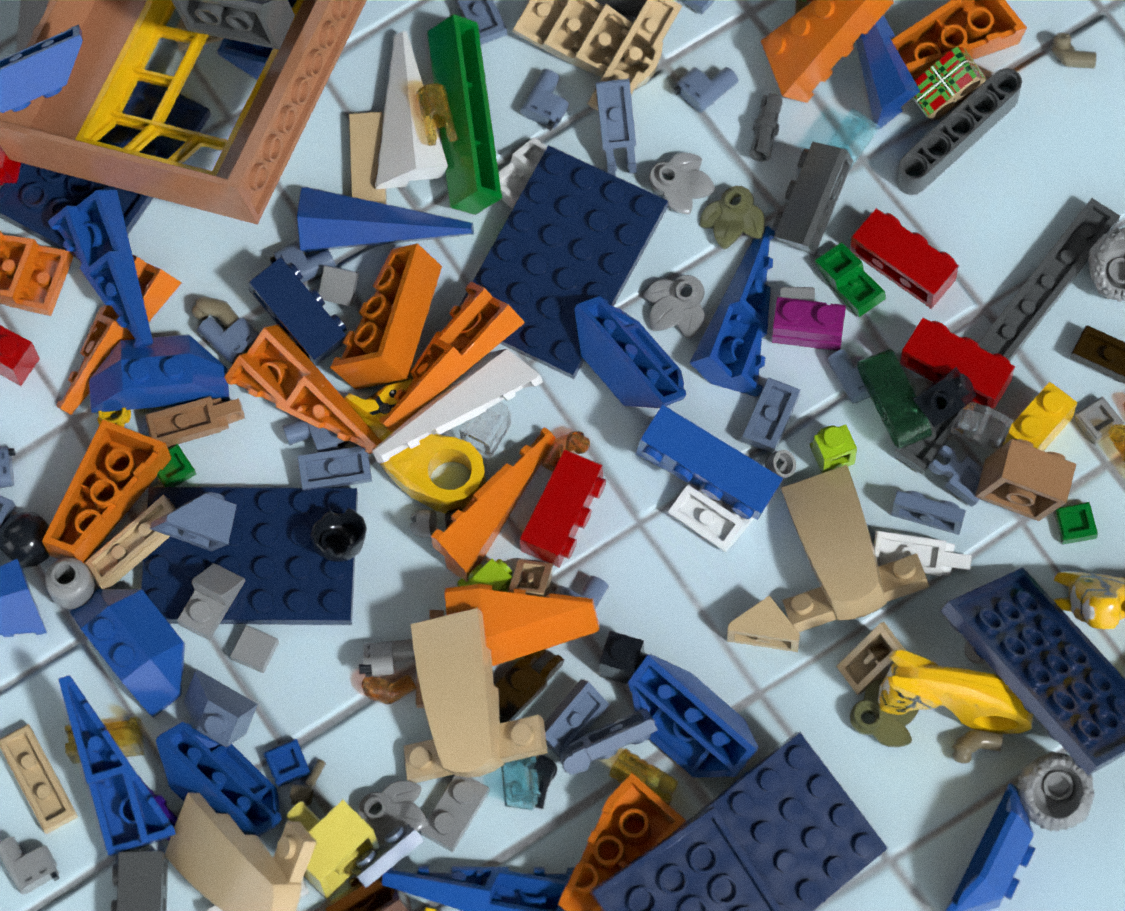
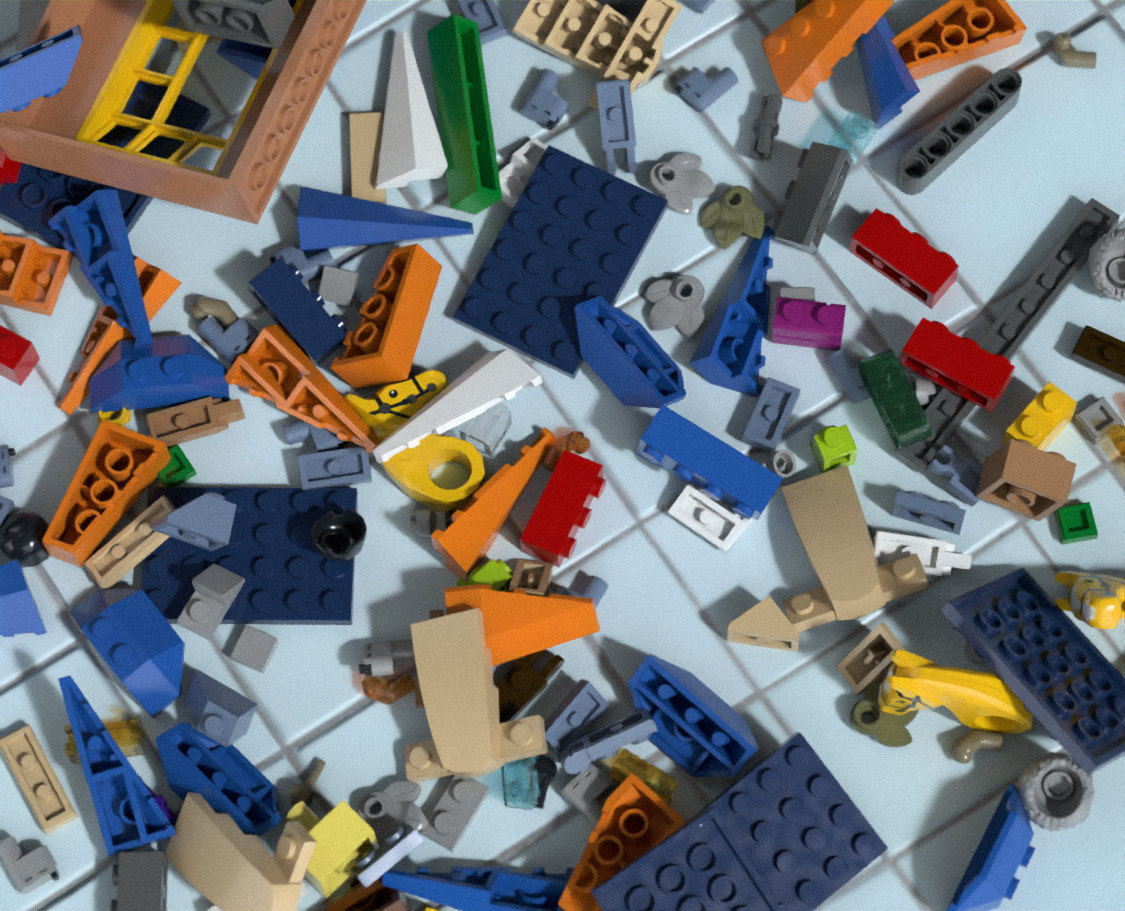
light grey head [45,557,95,609] -> none
blue tile [264,739,311,788] -> none
orange wedge [379,281,525,432] -> none
clear yellow hinge [416,83,458,146] -> none
black brick [599,631,649,685] -> none
green slope [815,242,886,317] -> none
piece [913,47,987,120] -> none
black brick [913,367,977,428] -> none
clear brick [950,402,1013,451] -> none
none -> light grey piece [561,764,614,829]

